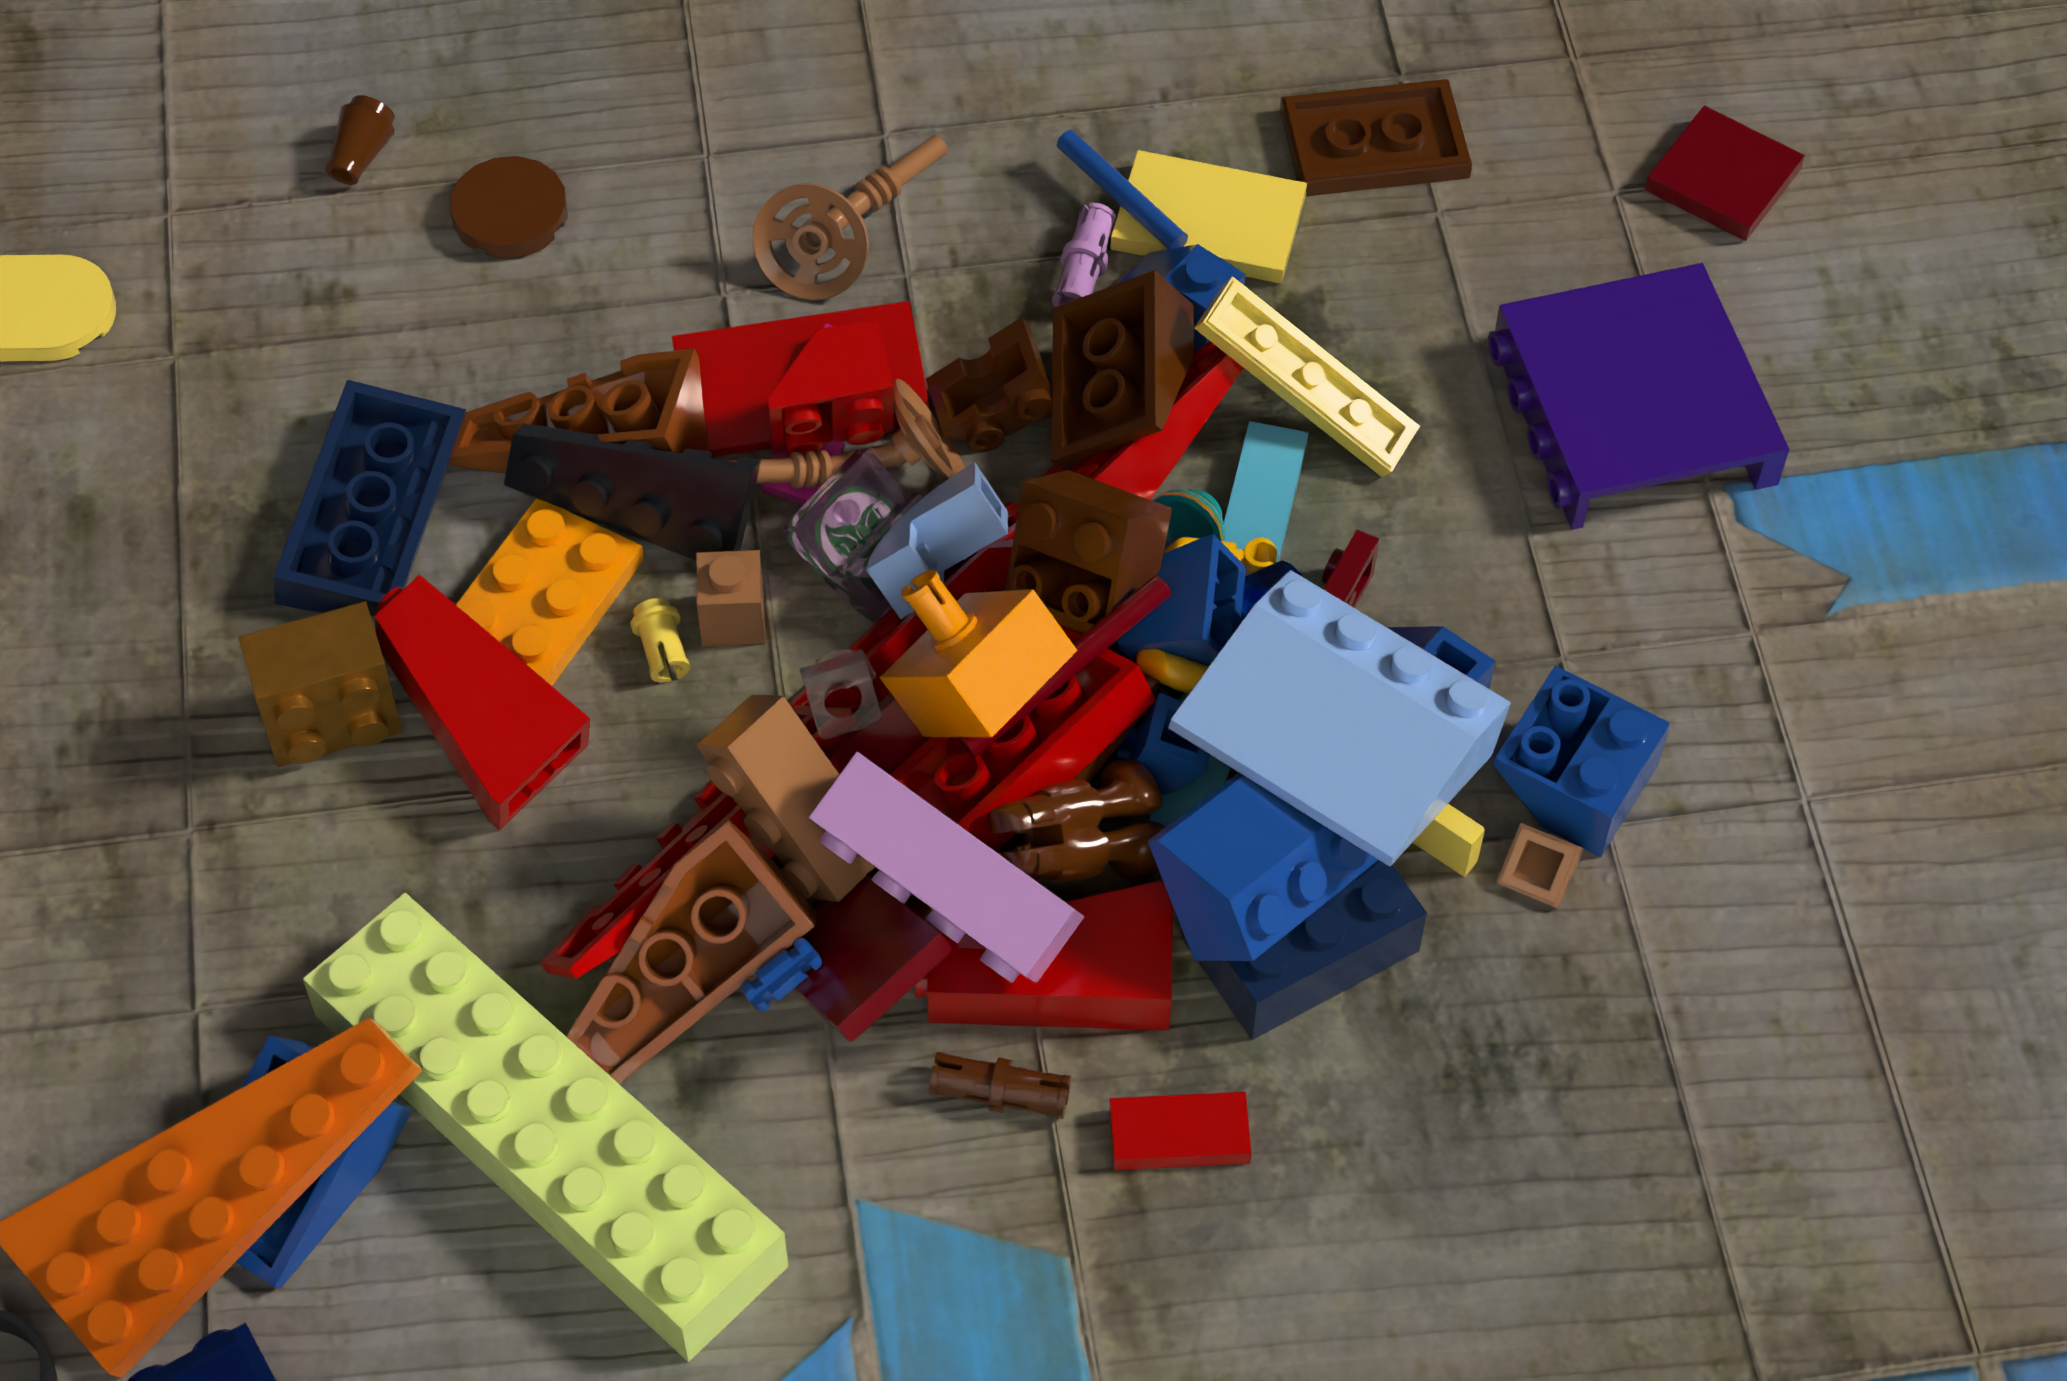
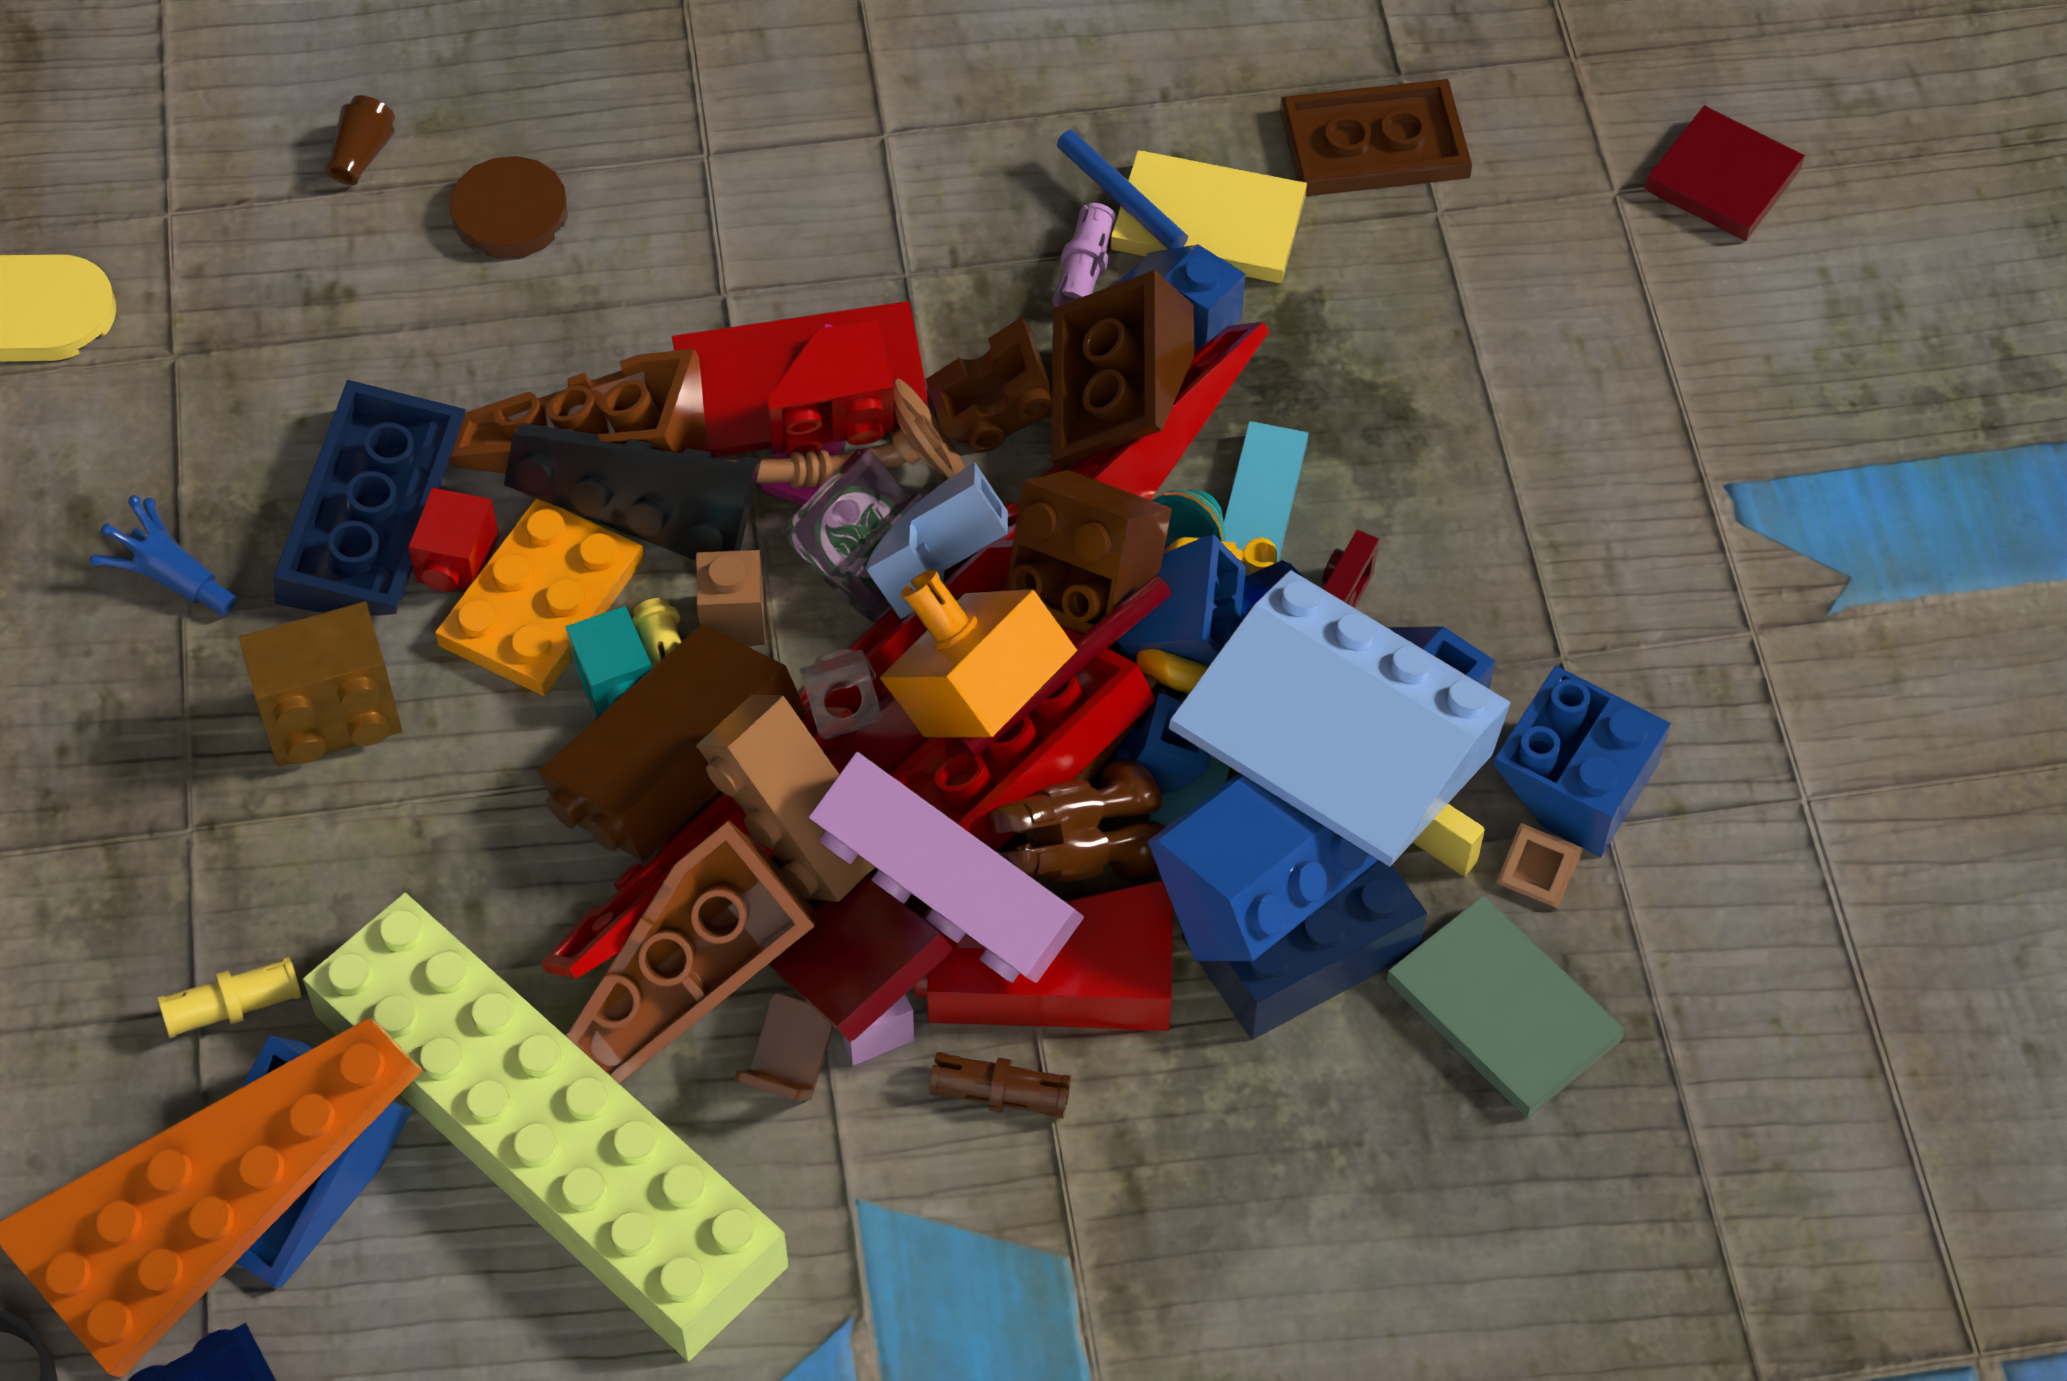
red slope [374,574,590,831] -> none
blue piece [741,938,822,1012] -> none
medium nougat dish [752,135,948,300] -> none
red tile [1109,1092,1252,1171] -> none
light yellow tile [1194,277,1420,477] -> none
dark purple panel [1488,263,1789,530] -> none
none -> blue piece [89,495,237,617]
none -> light yellow pin [157,957,302,1039]
none -> red brick [409,487,499,592]
none -> reddish brown brick [538,624,806,862]
none -> teal brick [565,606,652,718]
none -> reddish brown bracket [734,993,834,1101]
none -> lavender tile [843,995,914,1066]
none -> sand green tile [1386,895,1626,1119]

